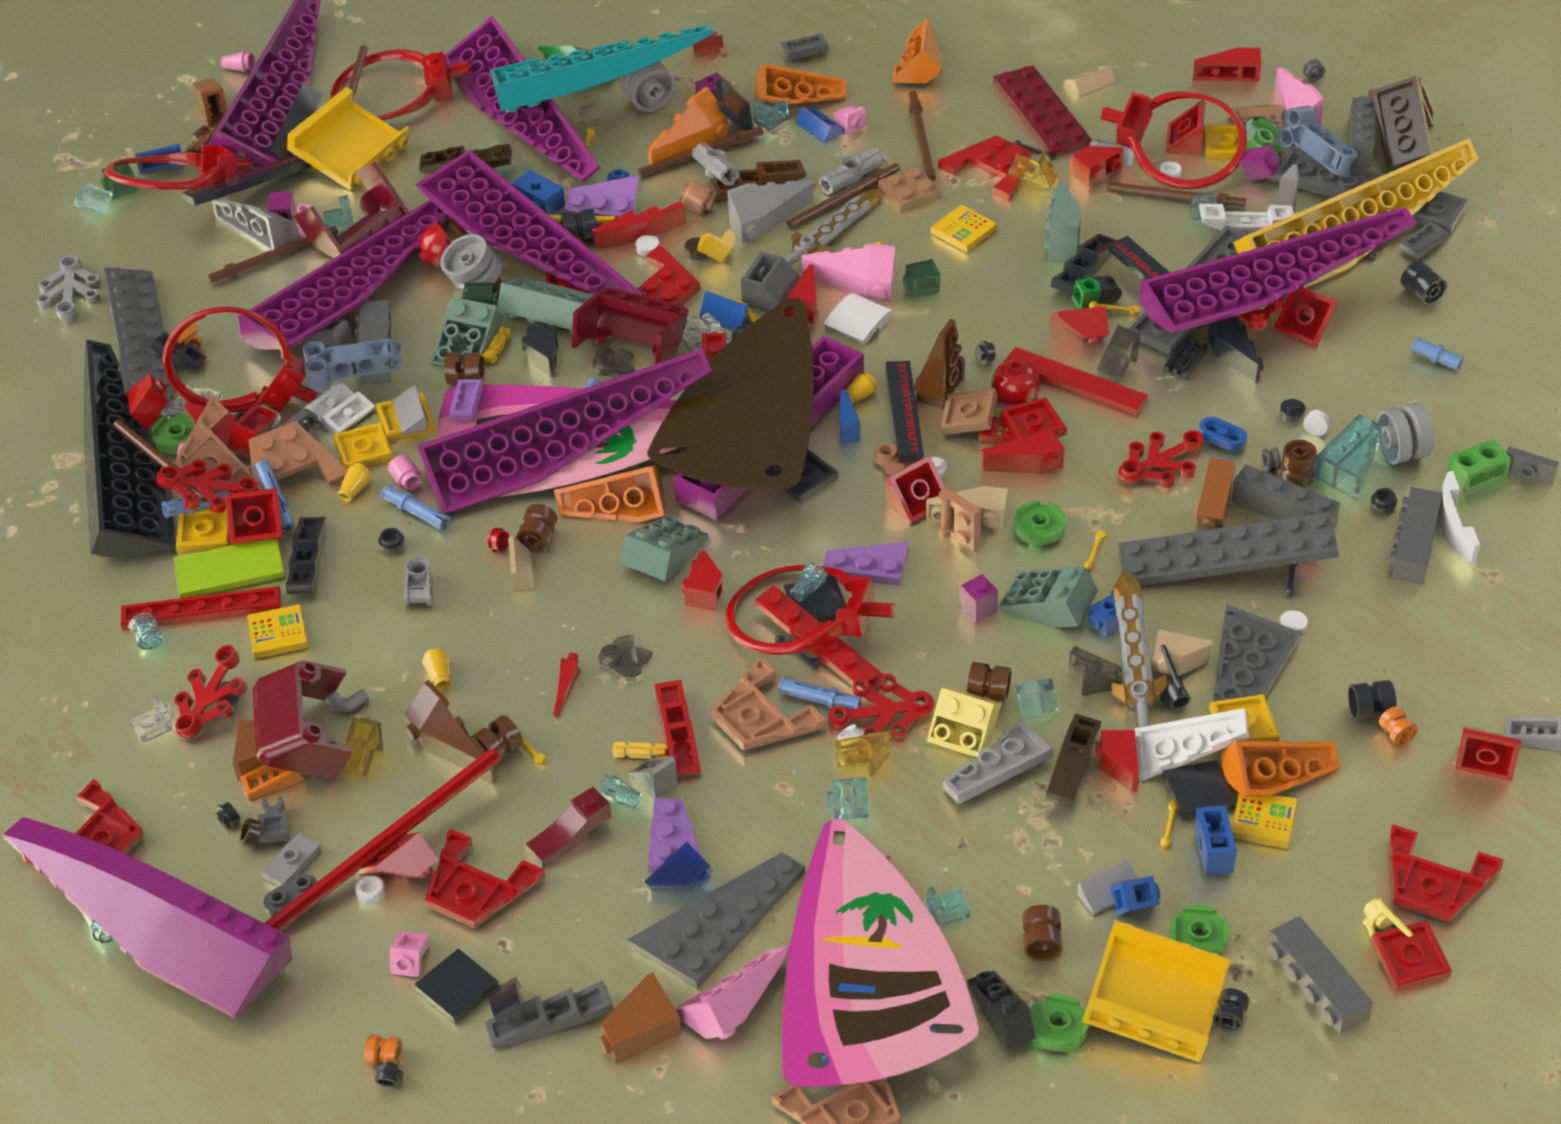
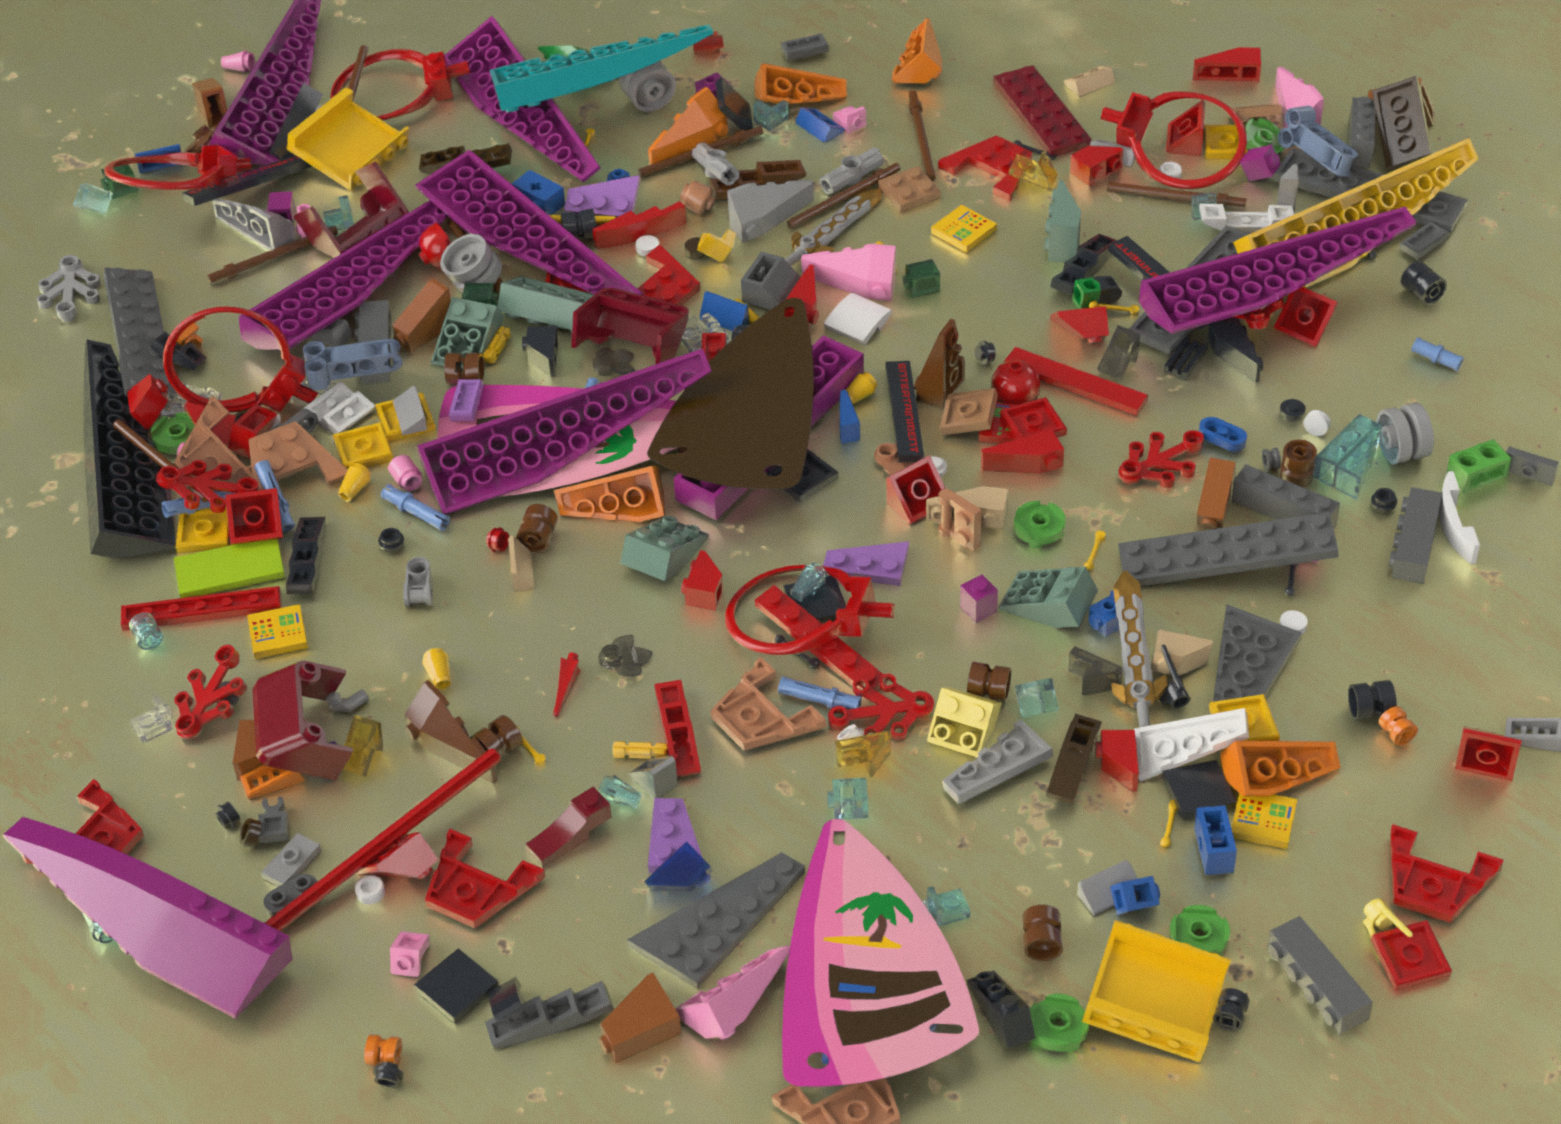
dark grey bush [1303,59,1326,82] -> none
none -> dark orange slope [392,278,451,353]

